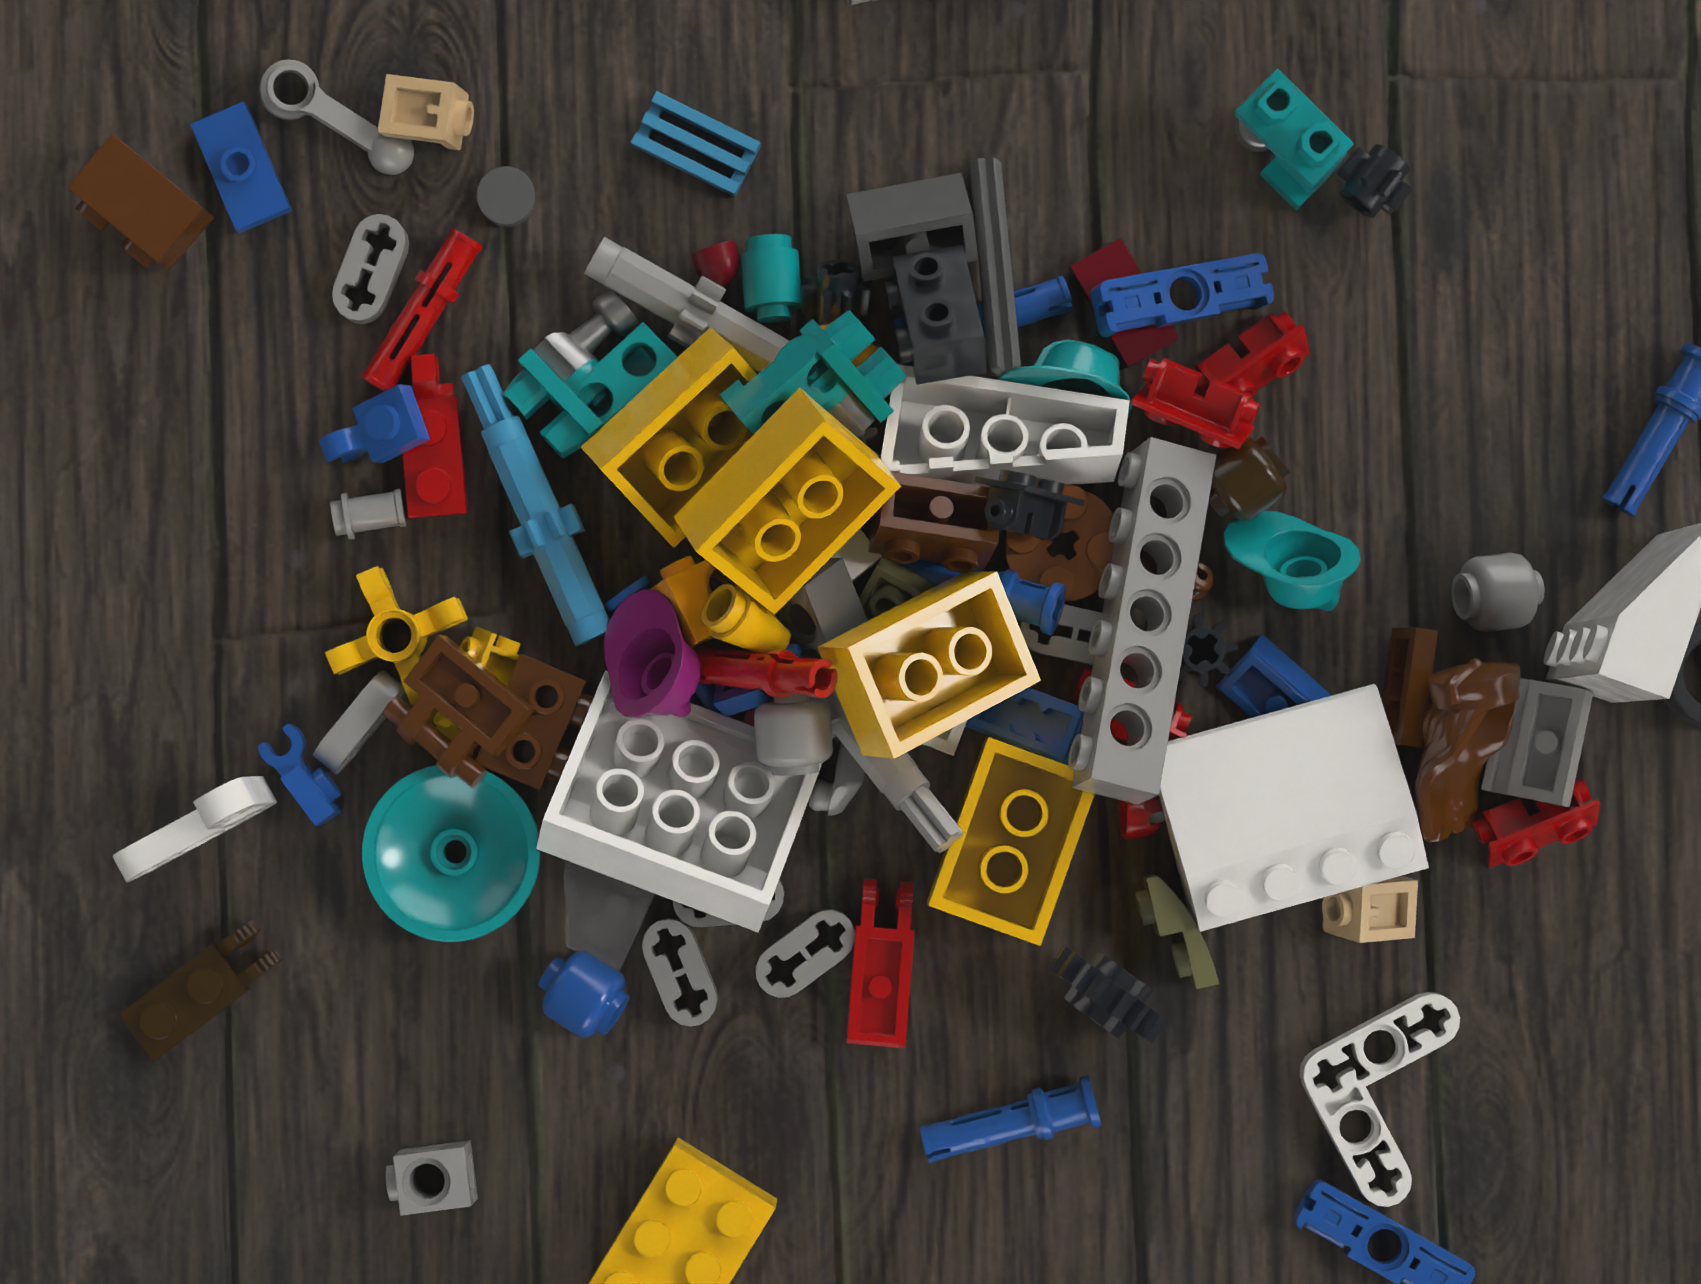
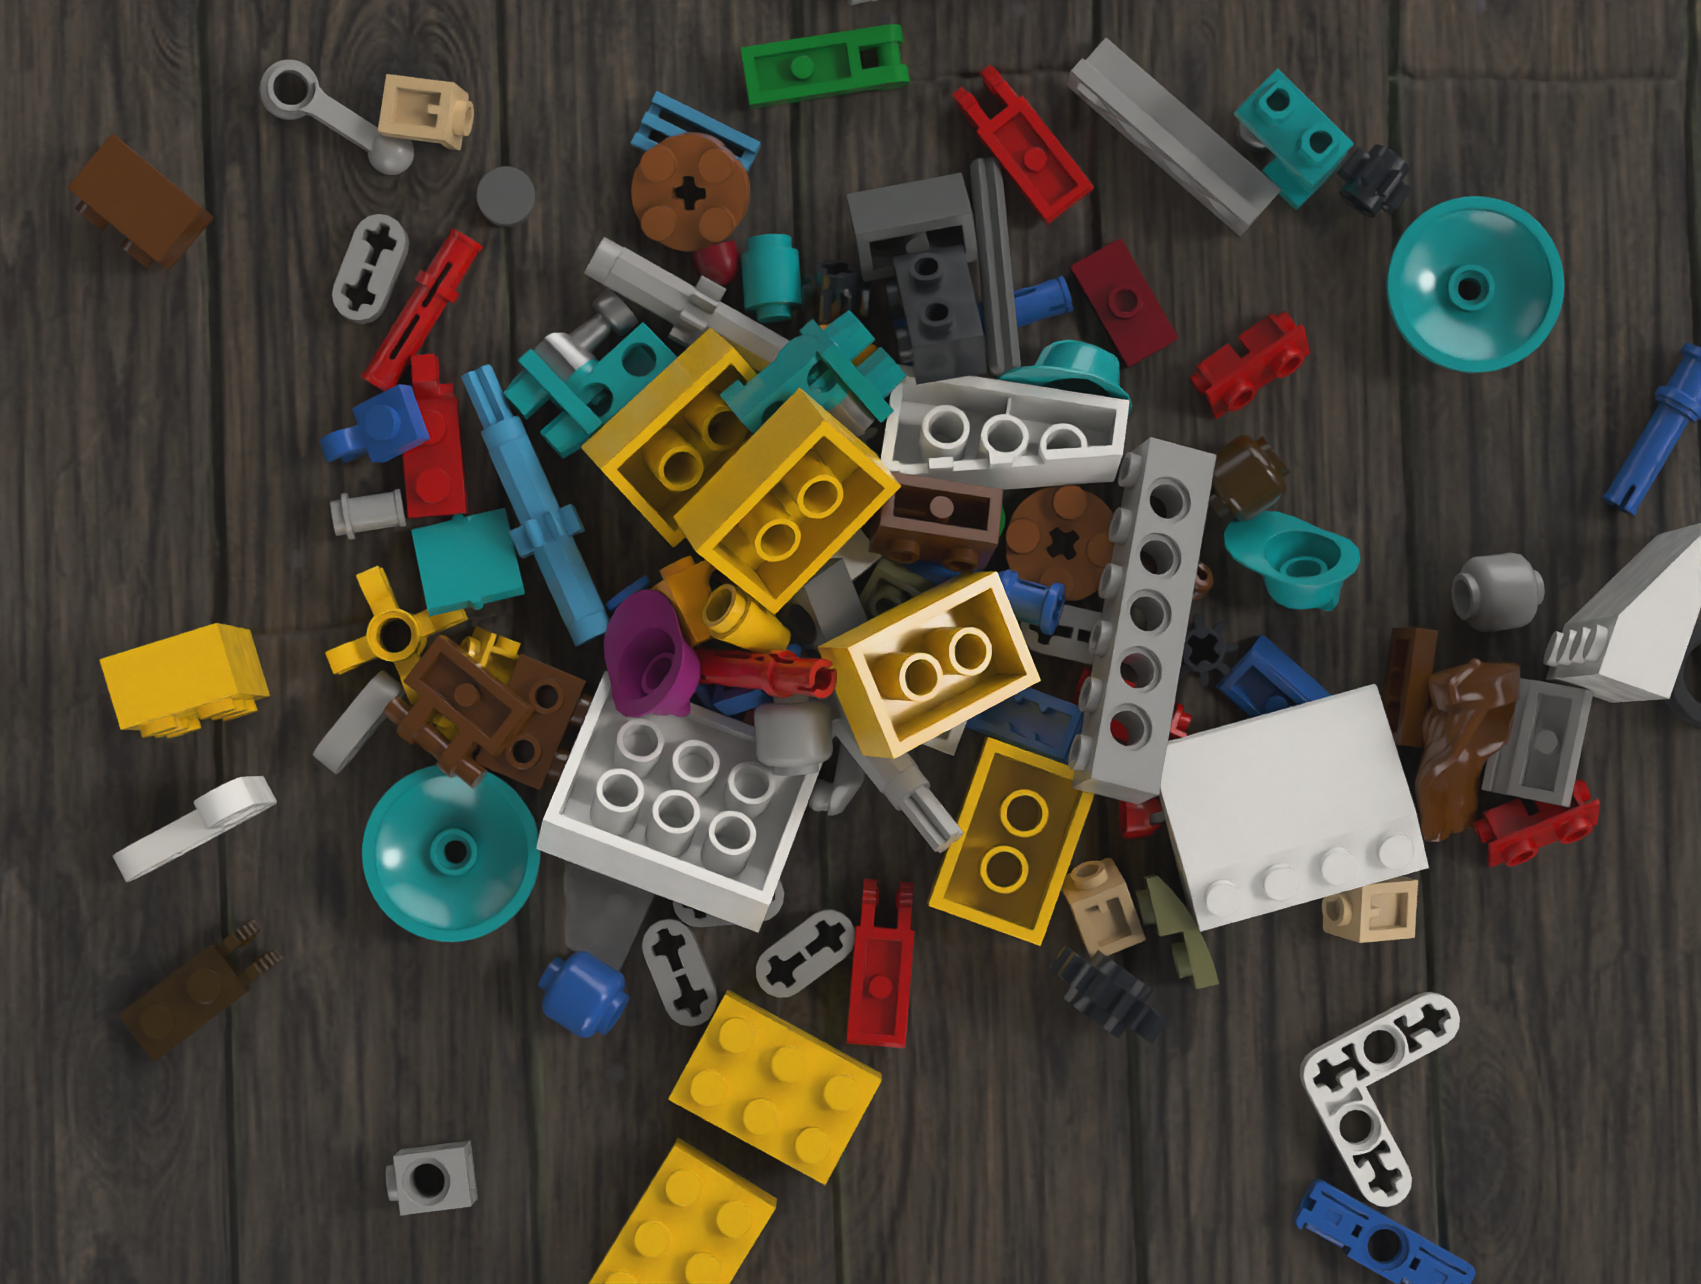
blue plate [190,101,292,234] -> none
blue plate [258,724,343,826] -> none
blue pin [920,1075,1102,1164] -> none
black hinge [974,469,1085,541] -> none
blue piece [1090,253,1274,337] -> none
red hinge [1130,358,1261,449] -> none
none -> yellow brick [99,623,270,739]
none -> teal piece [411,508,525,617]
none -> dark orange plate [631,132,750,252]
none -> yellow brick [668,990,882,1185]
none -> green plate [740,24,911,109]
none -> red hinge [951,65,1094,226]
none -> tan bracket [1061,858,1146,960]
none -> light grey fence [1066,38,1281,237]
none -> teal dish [1386,196,1565,373]

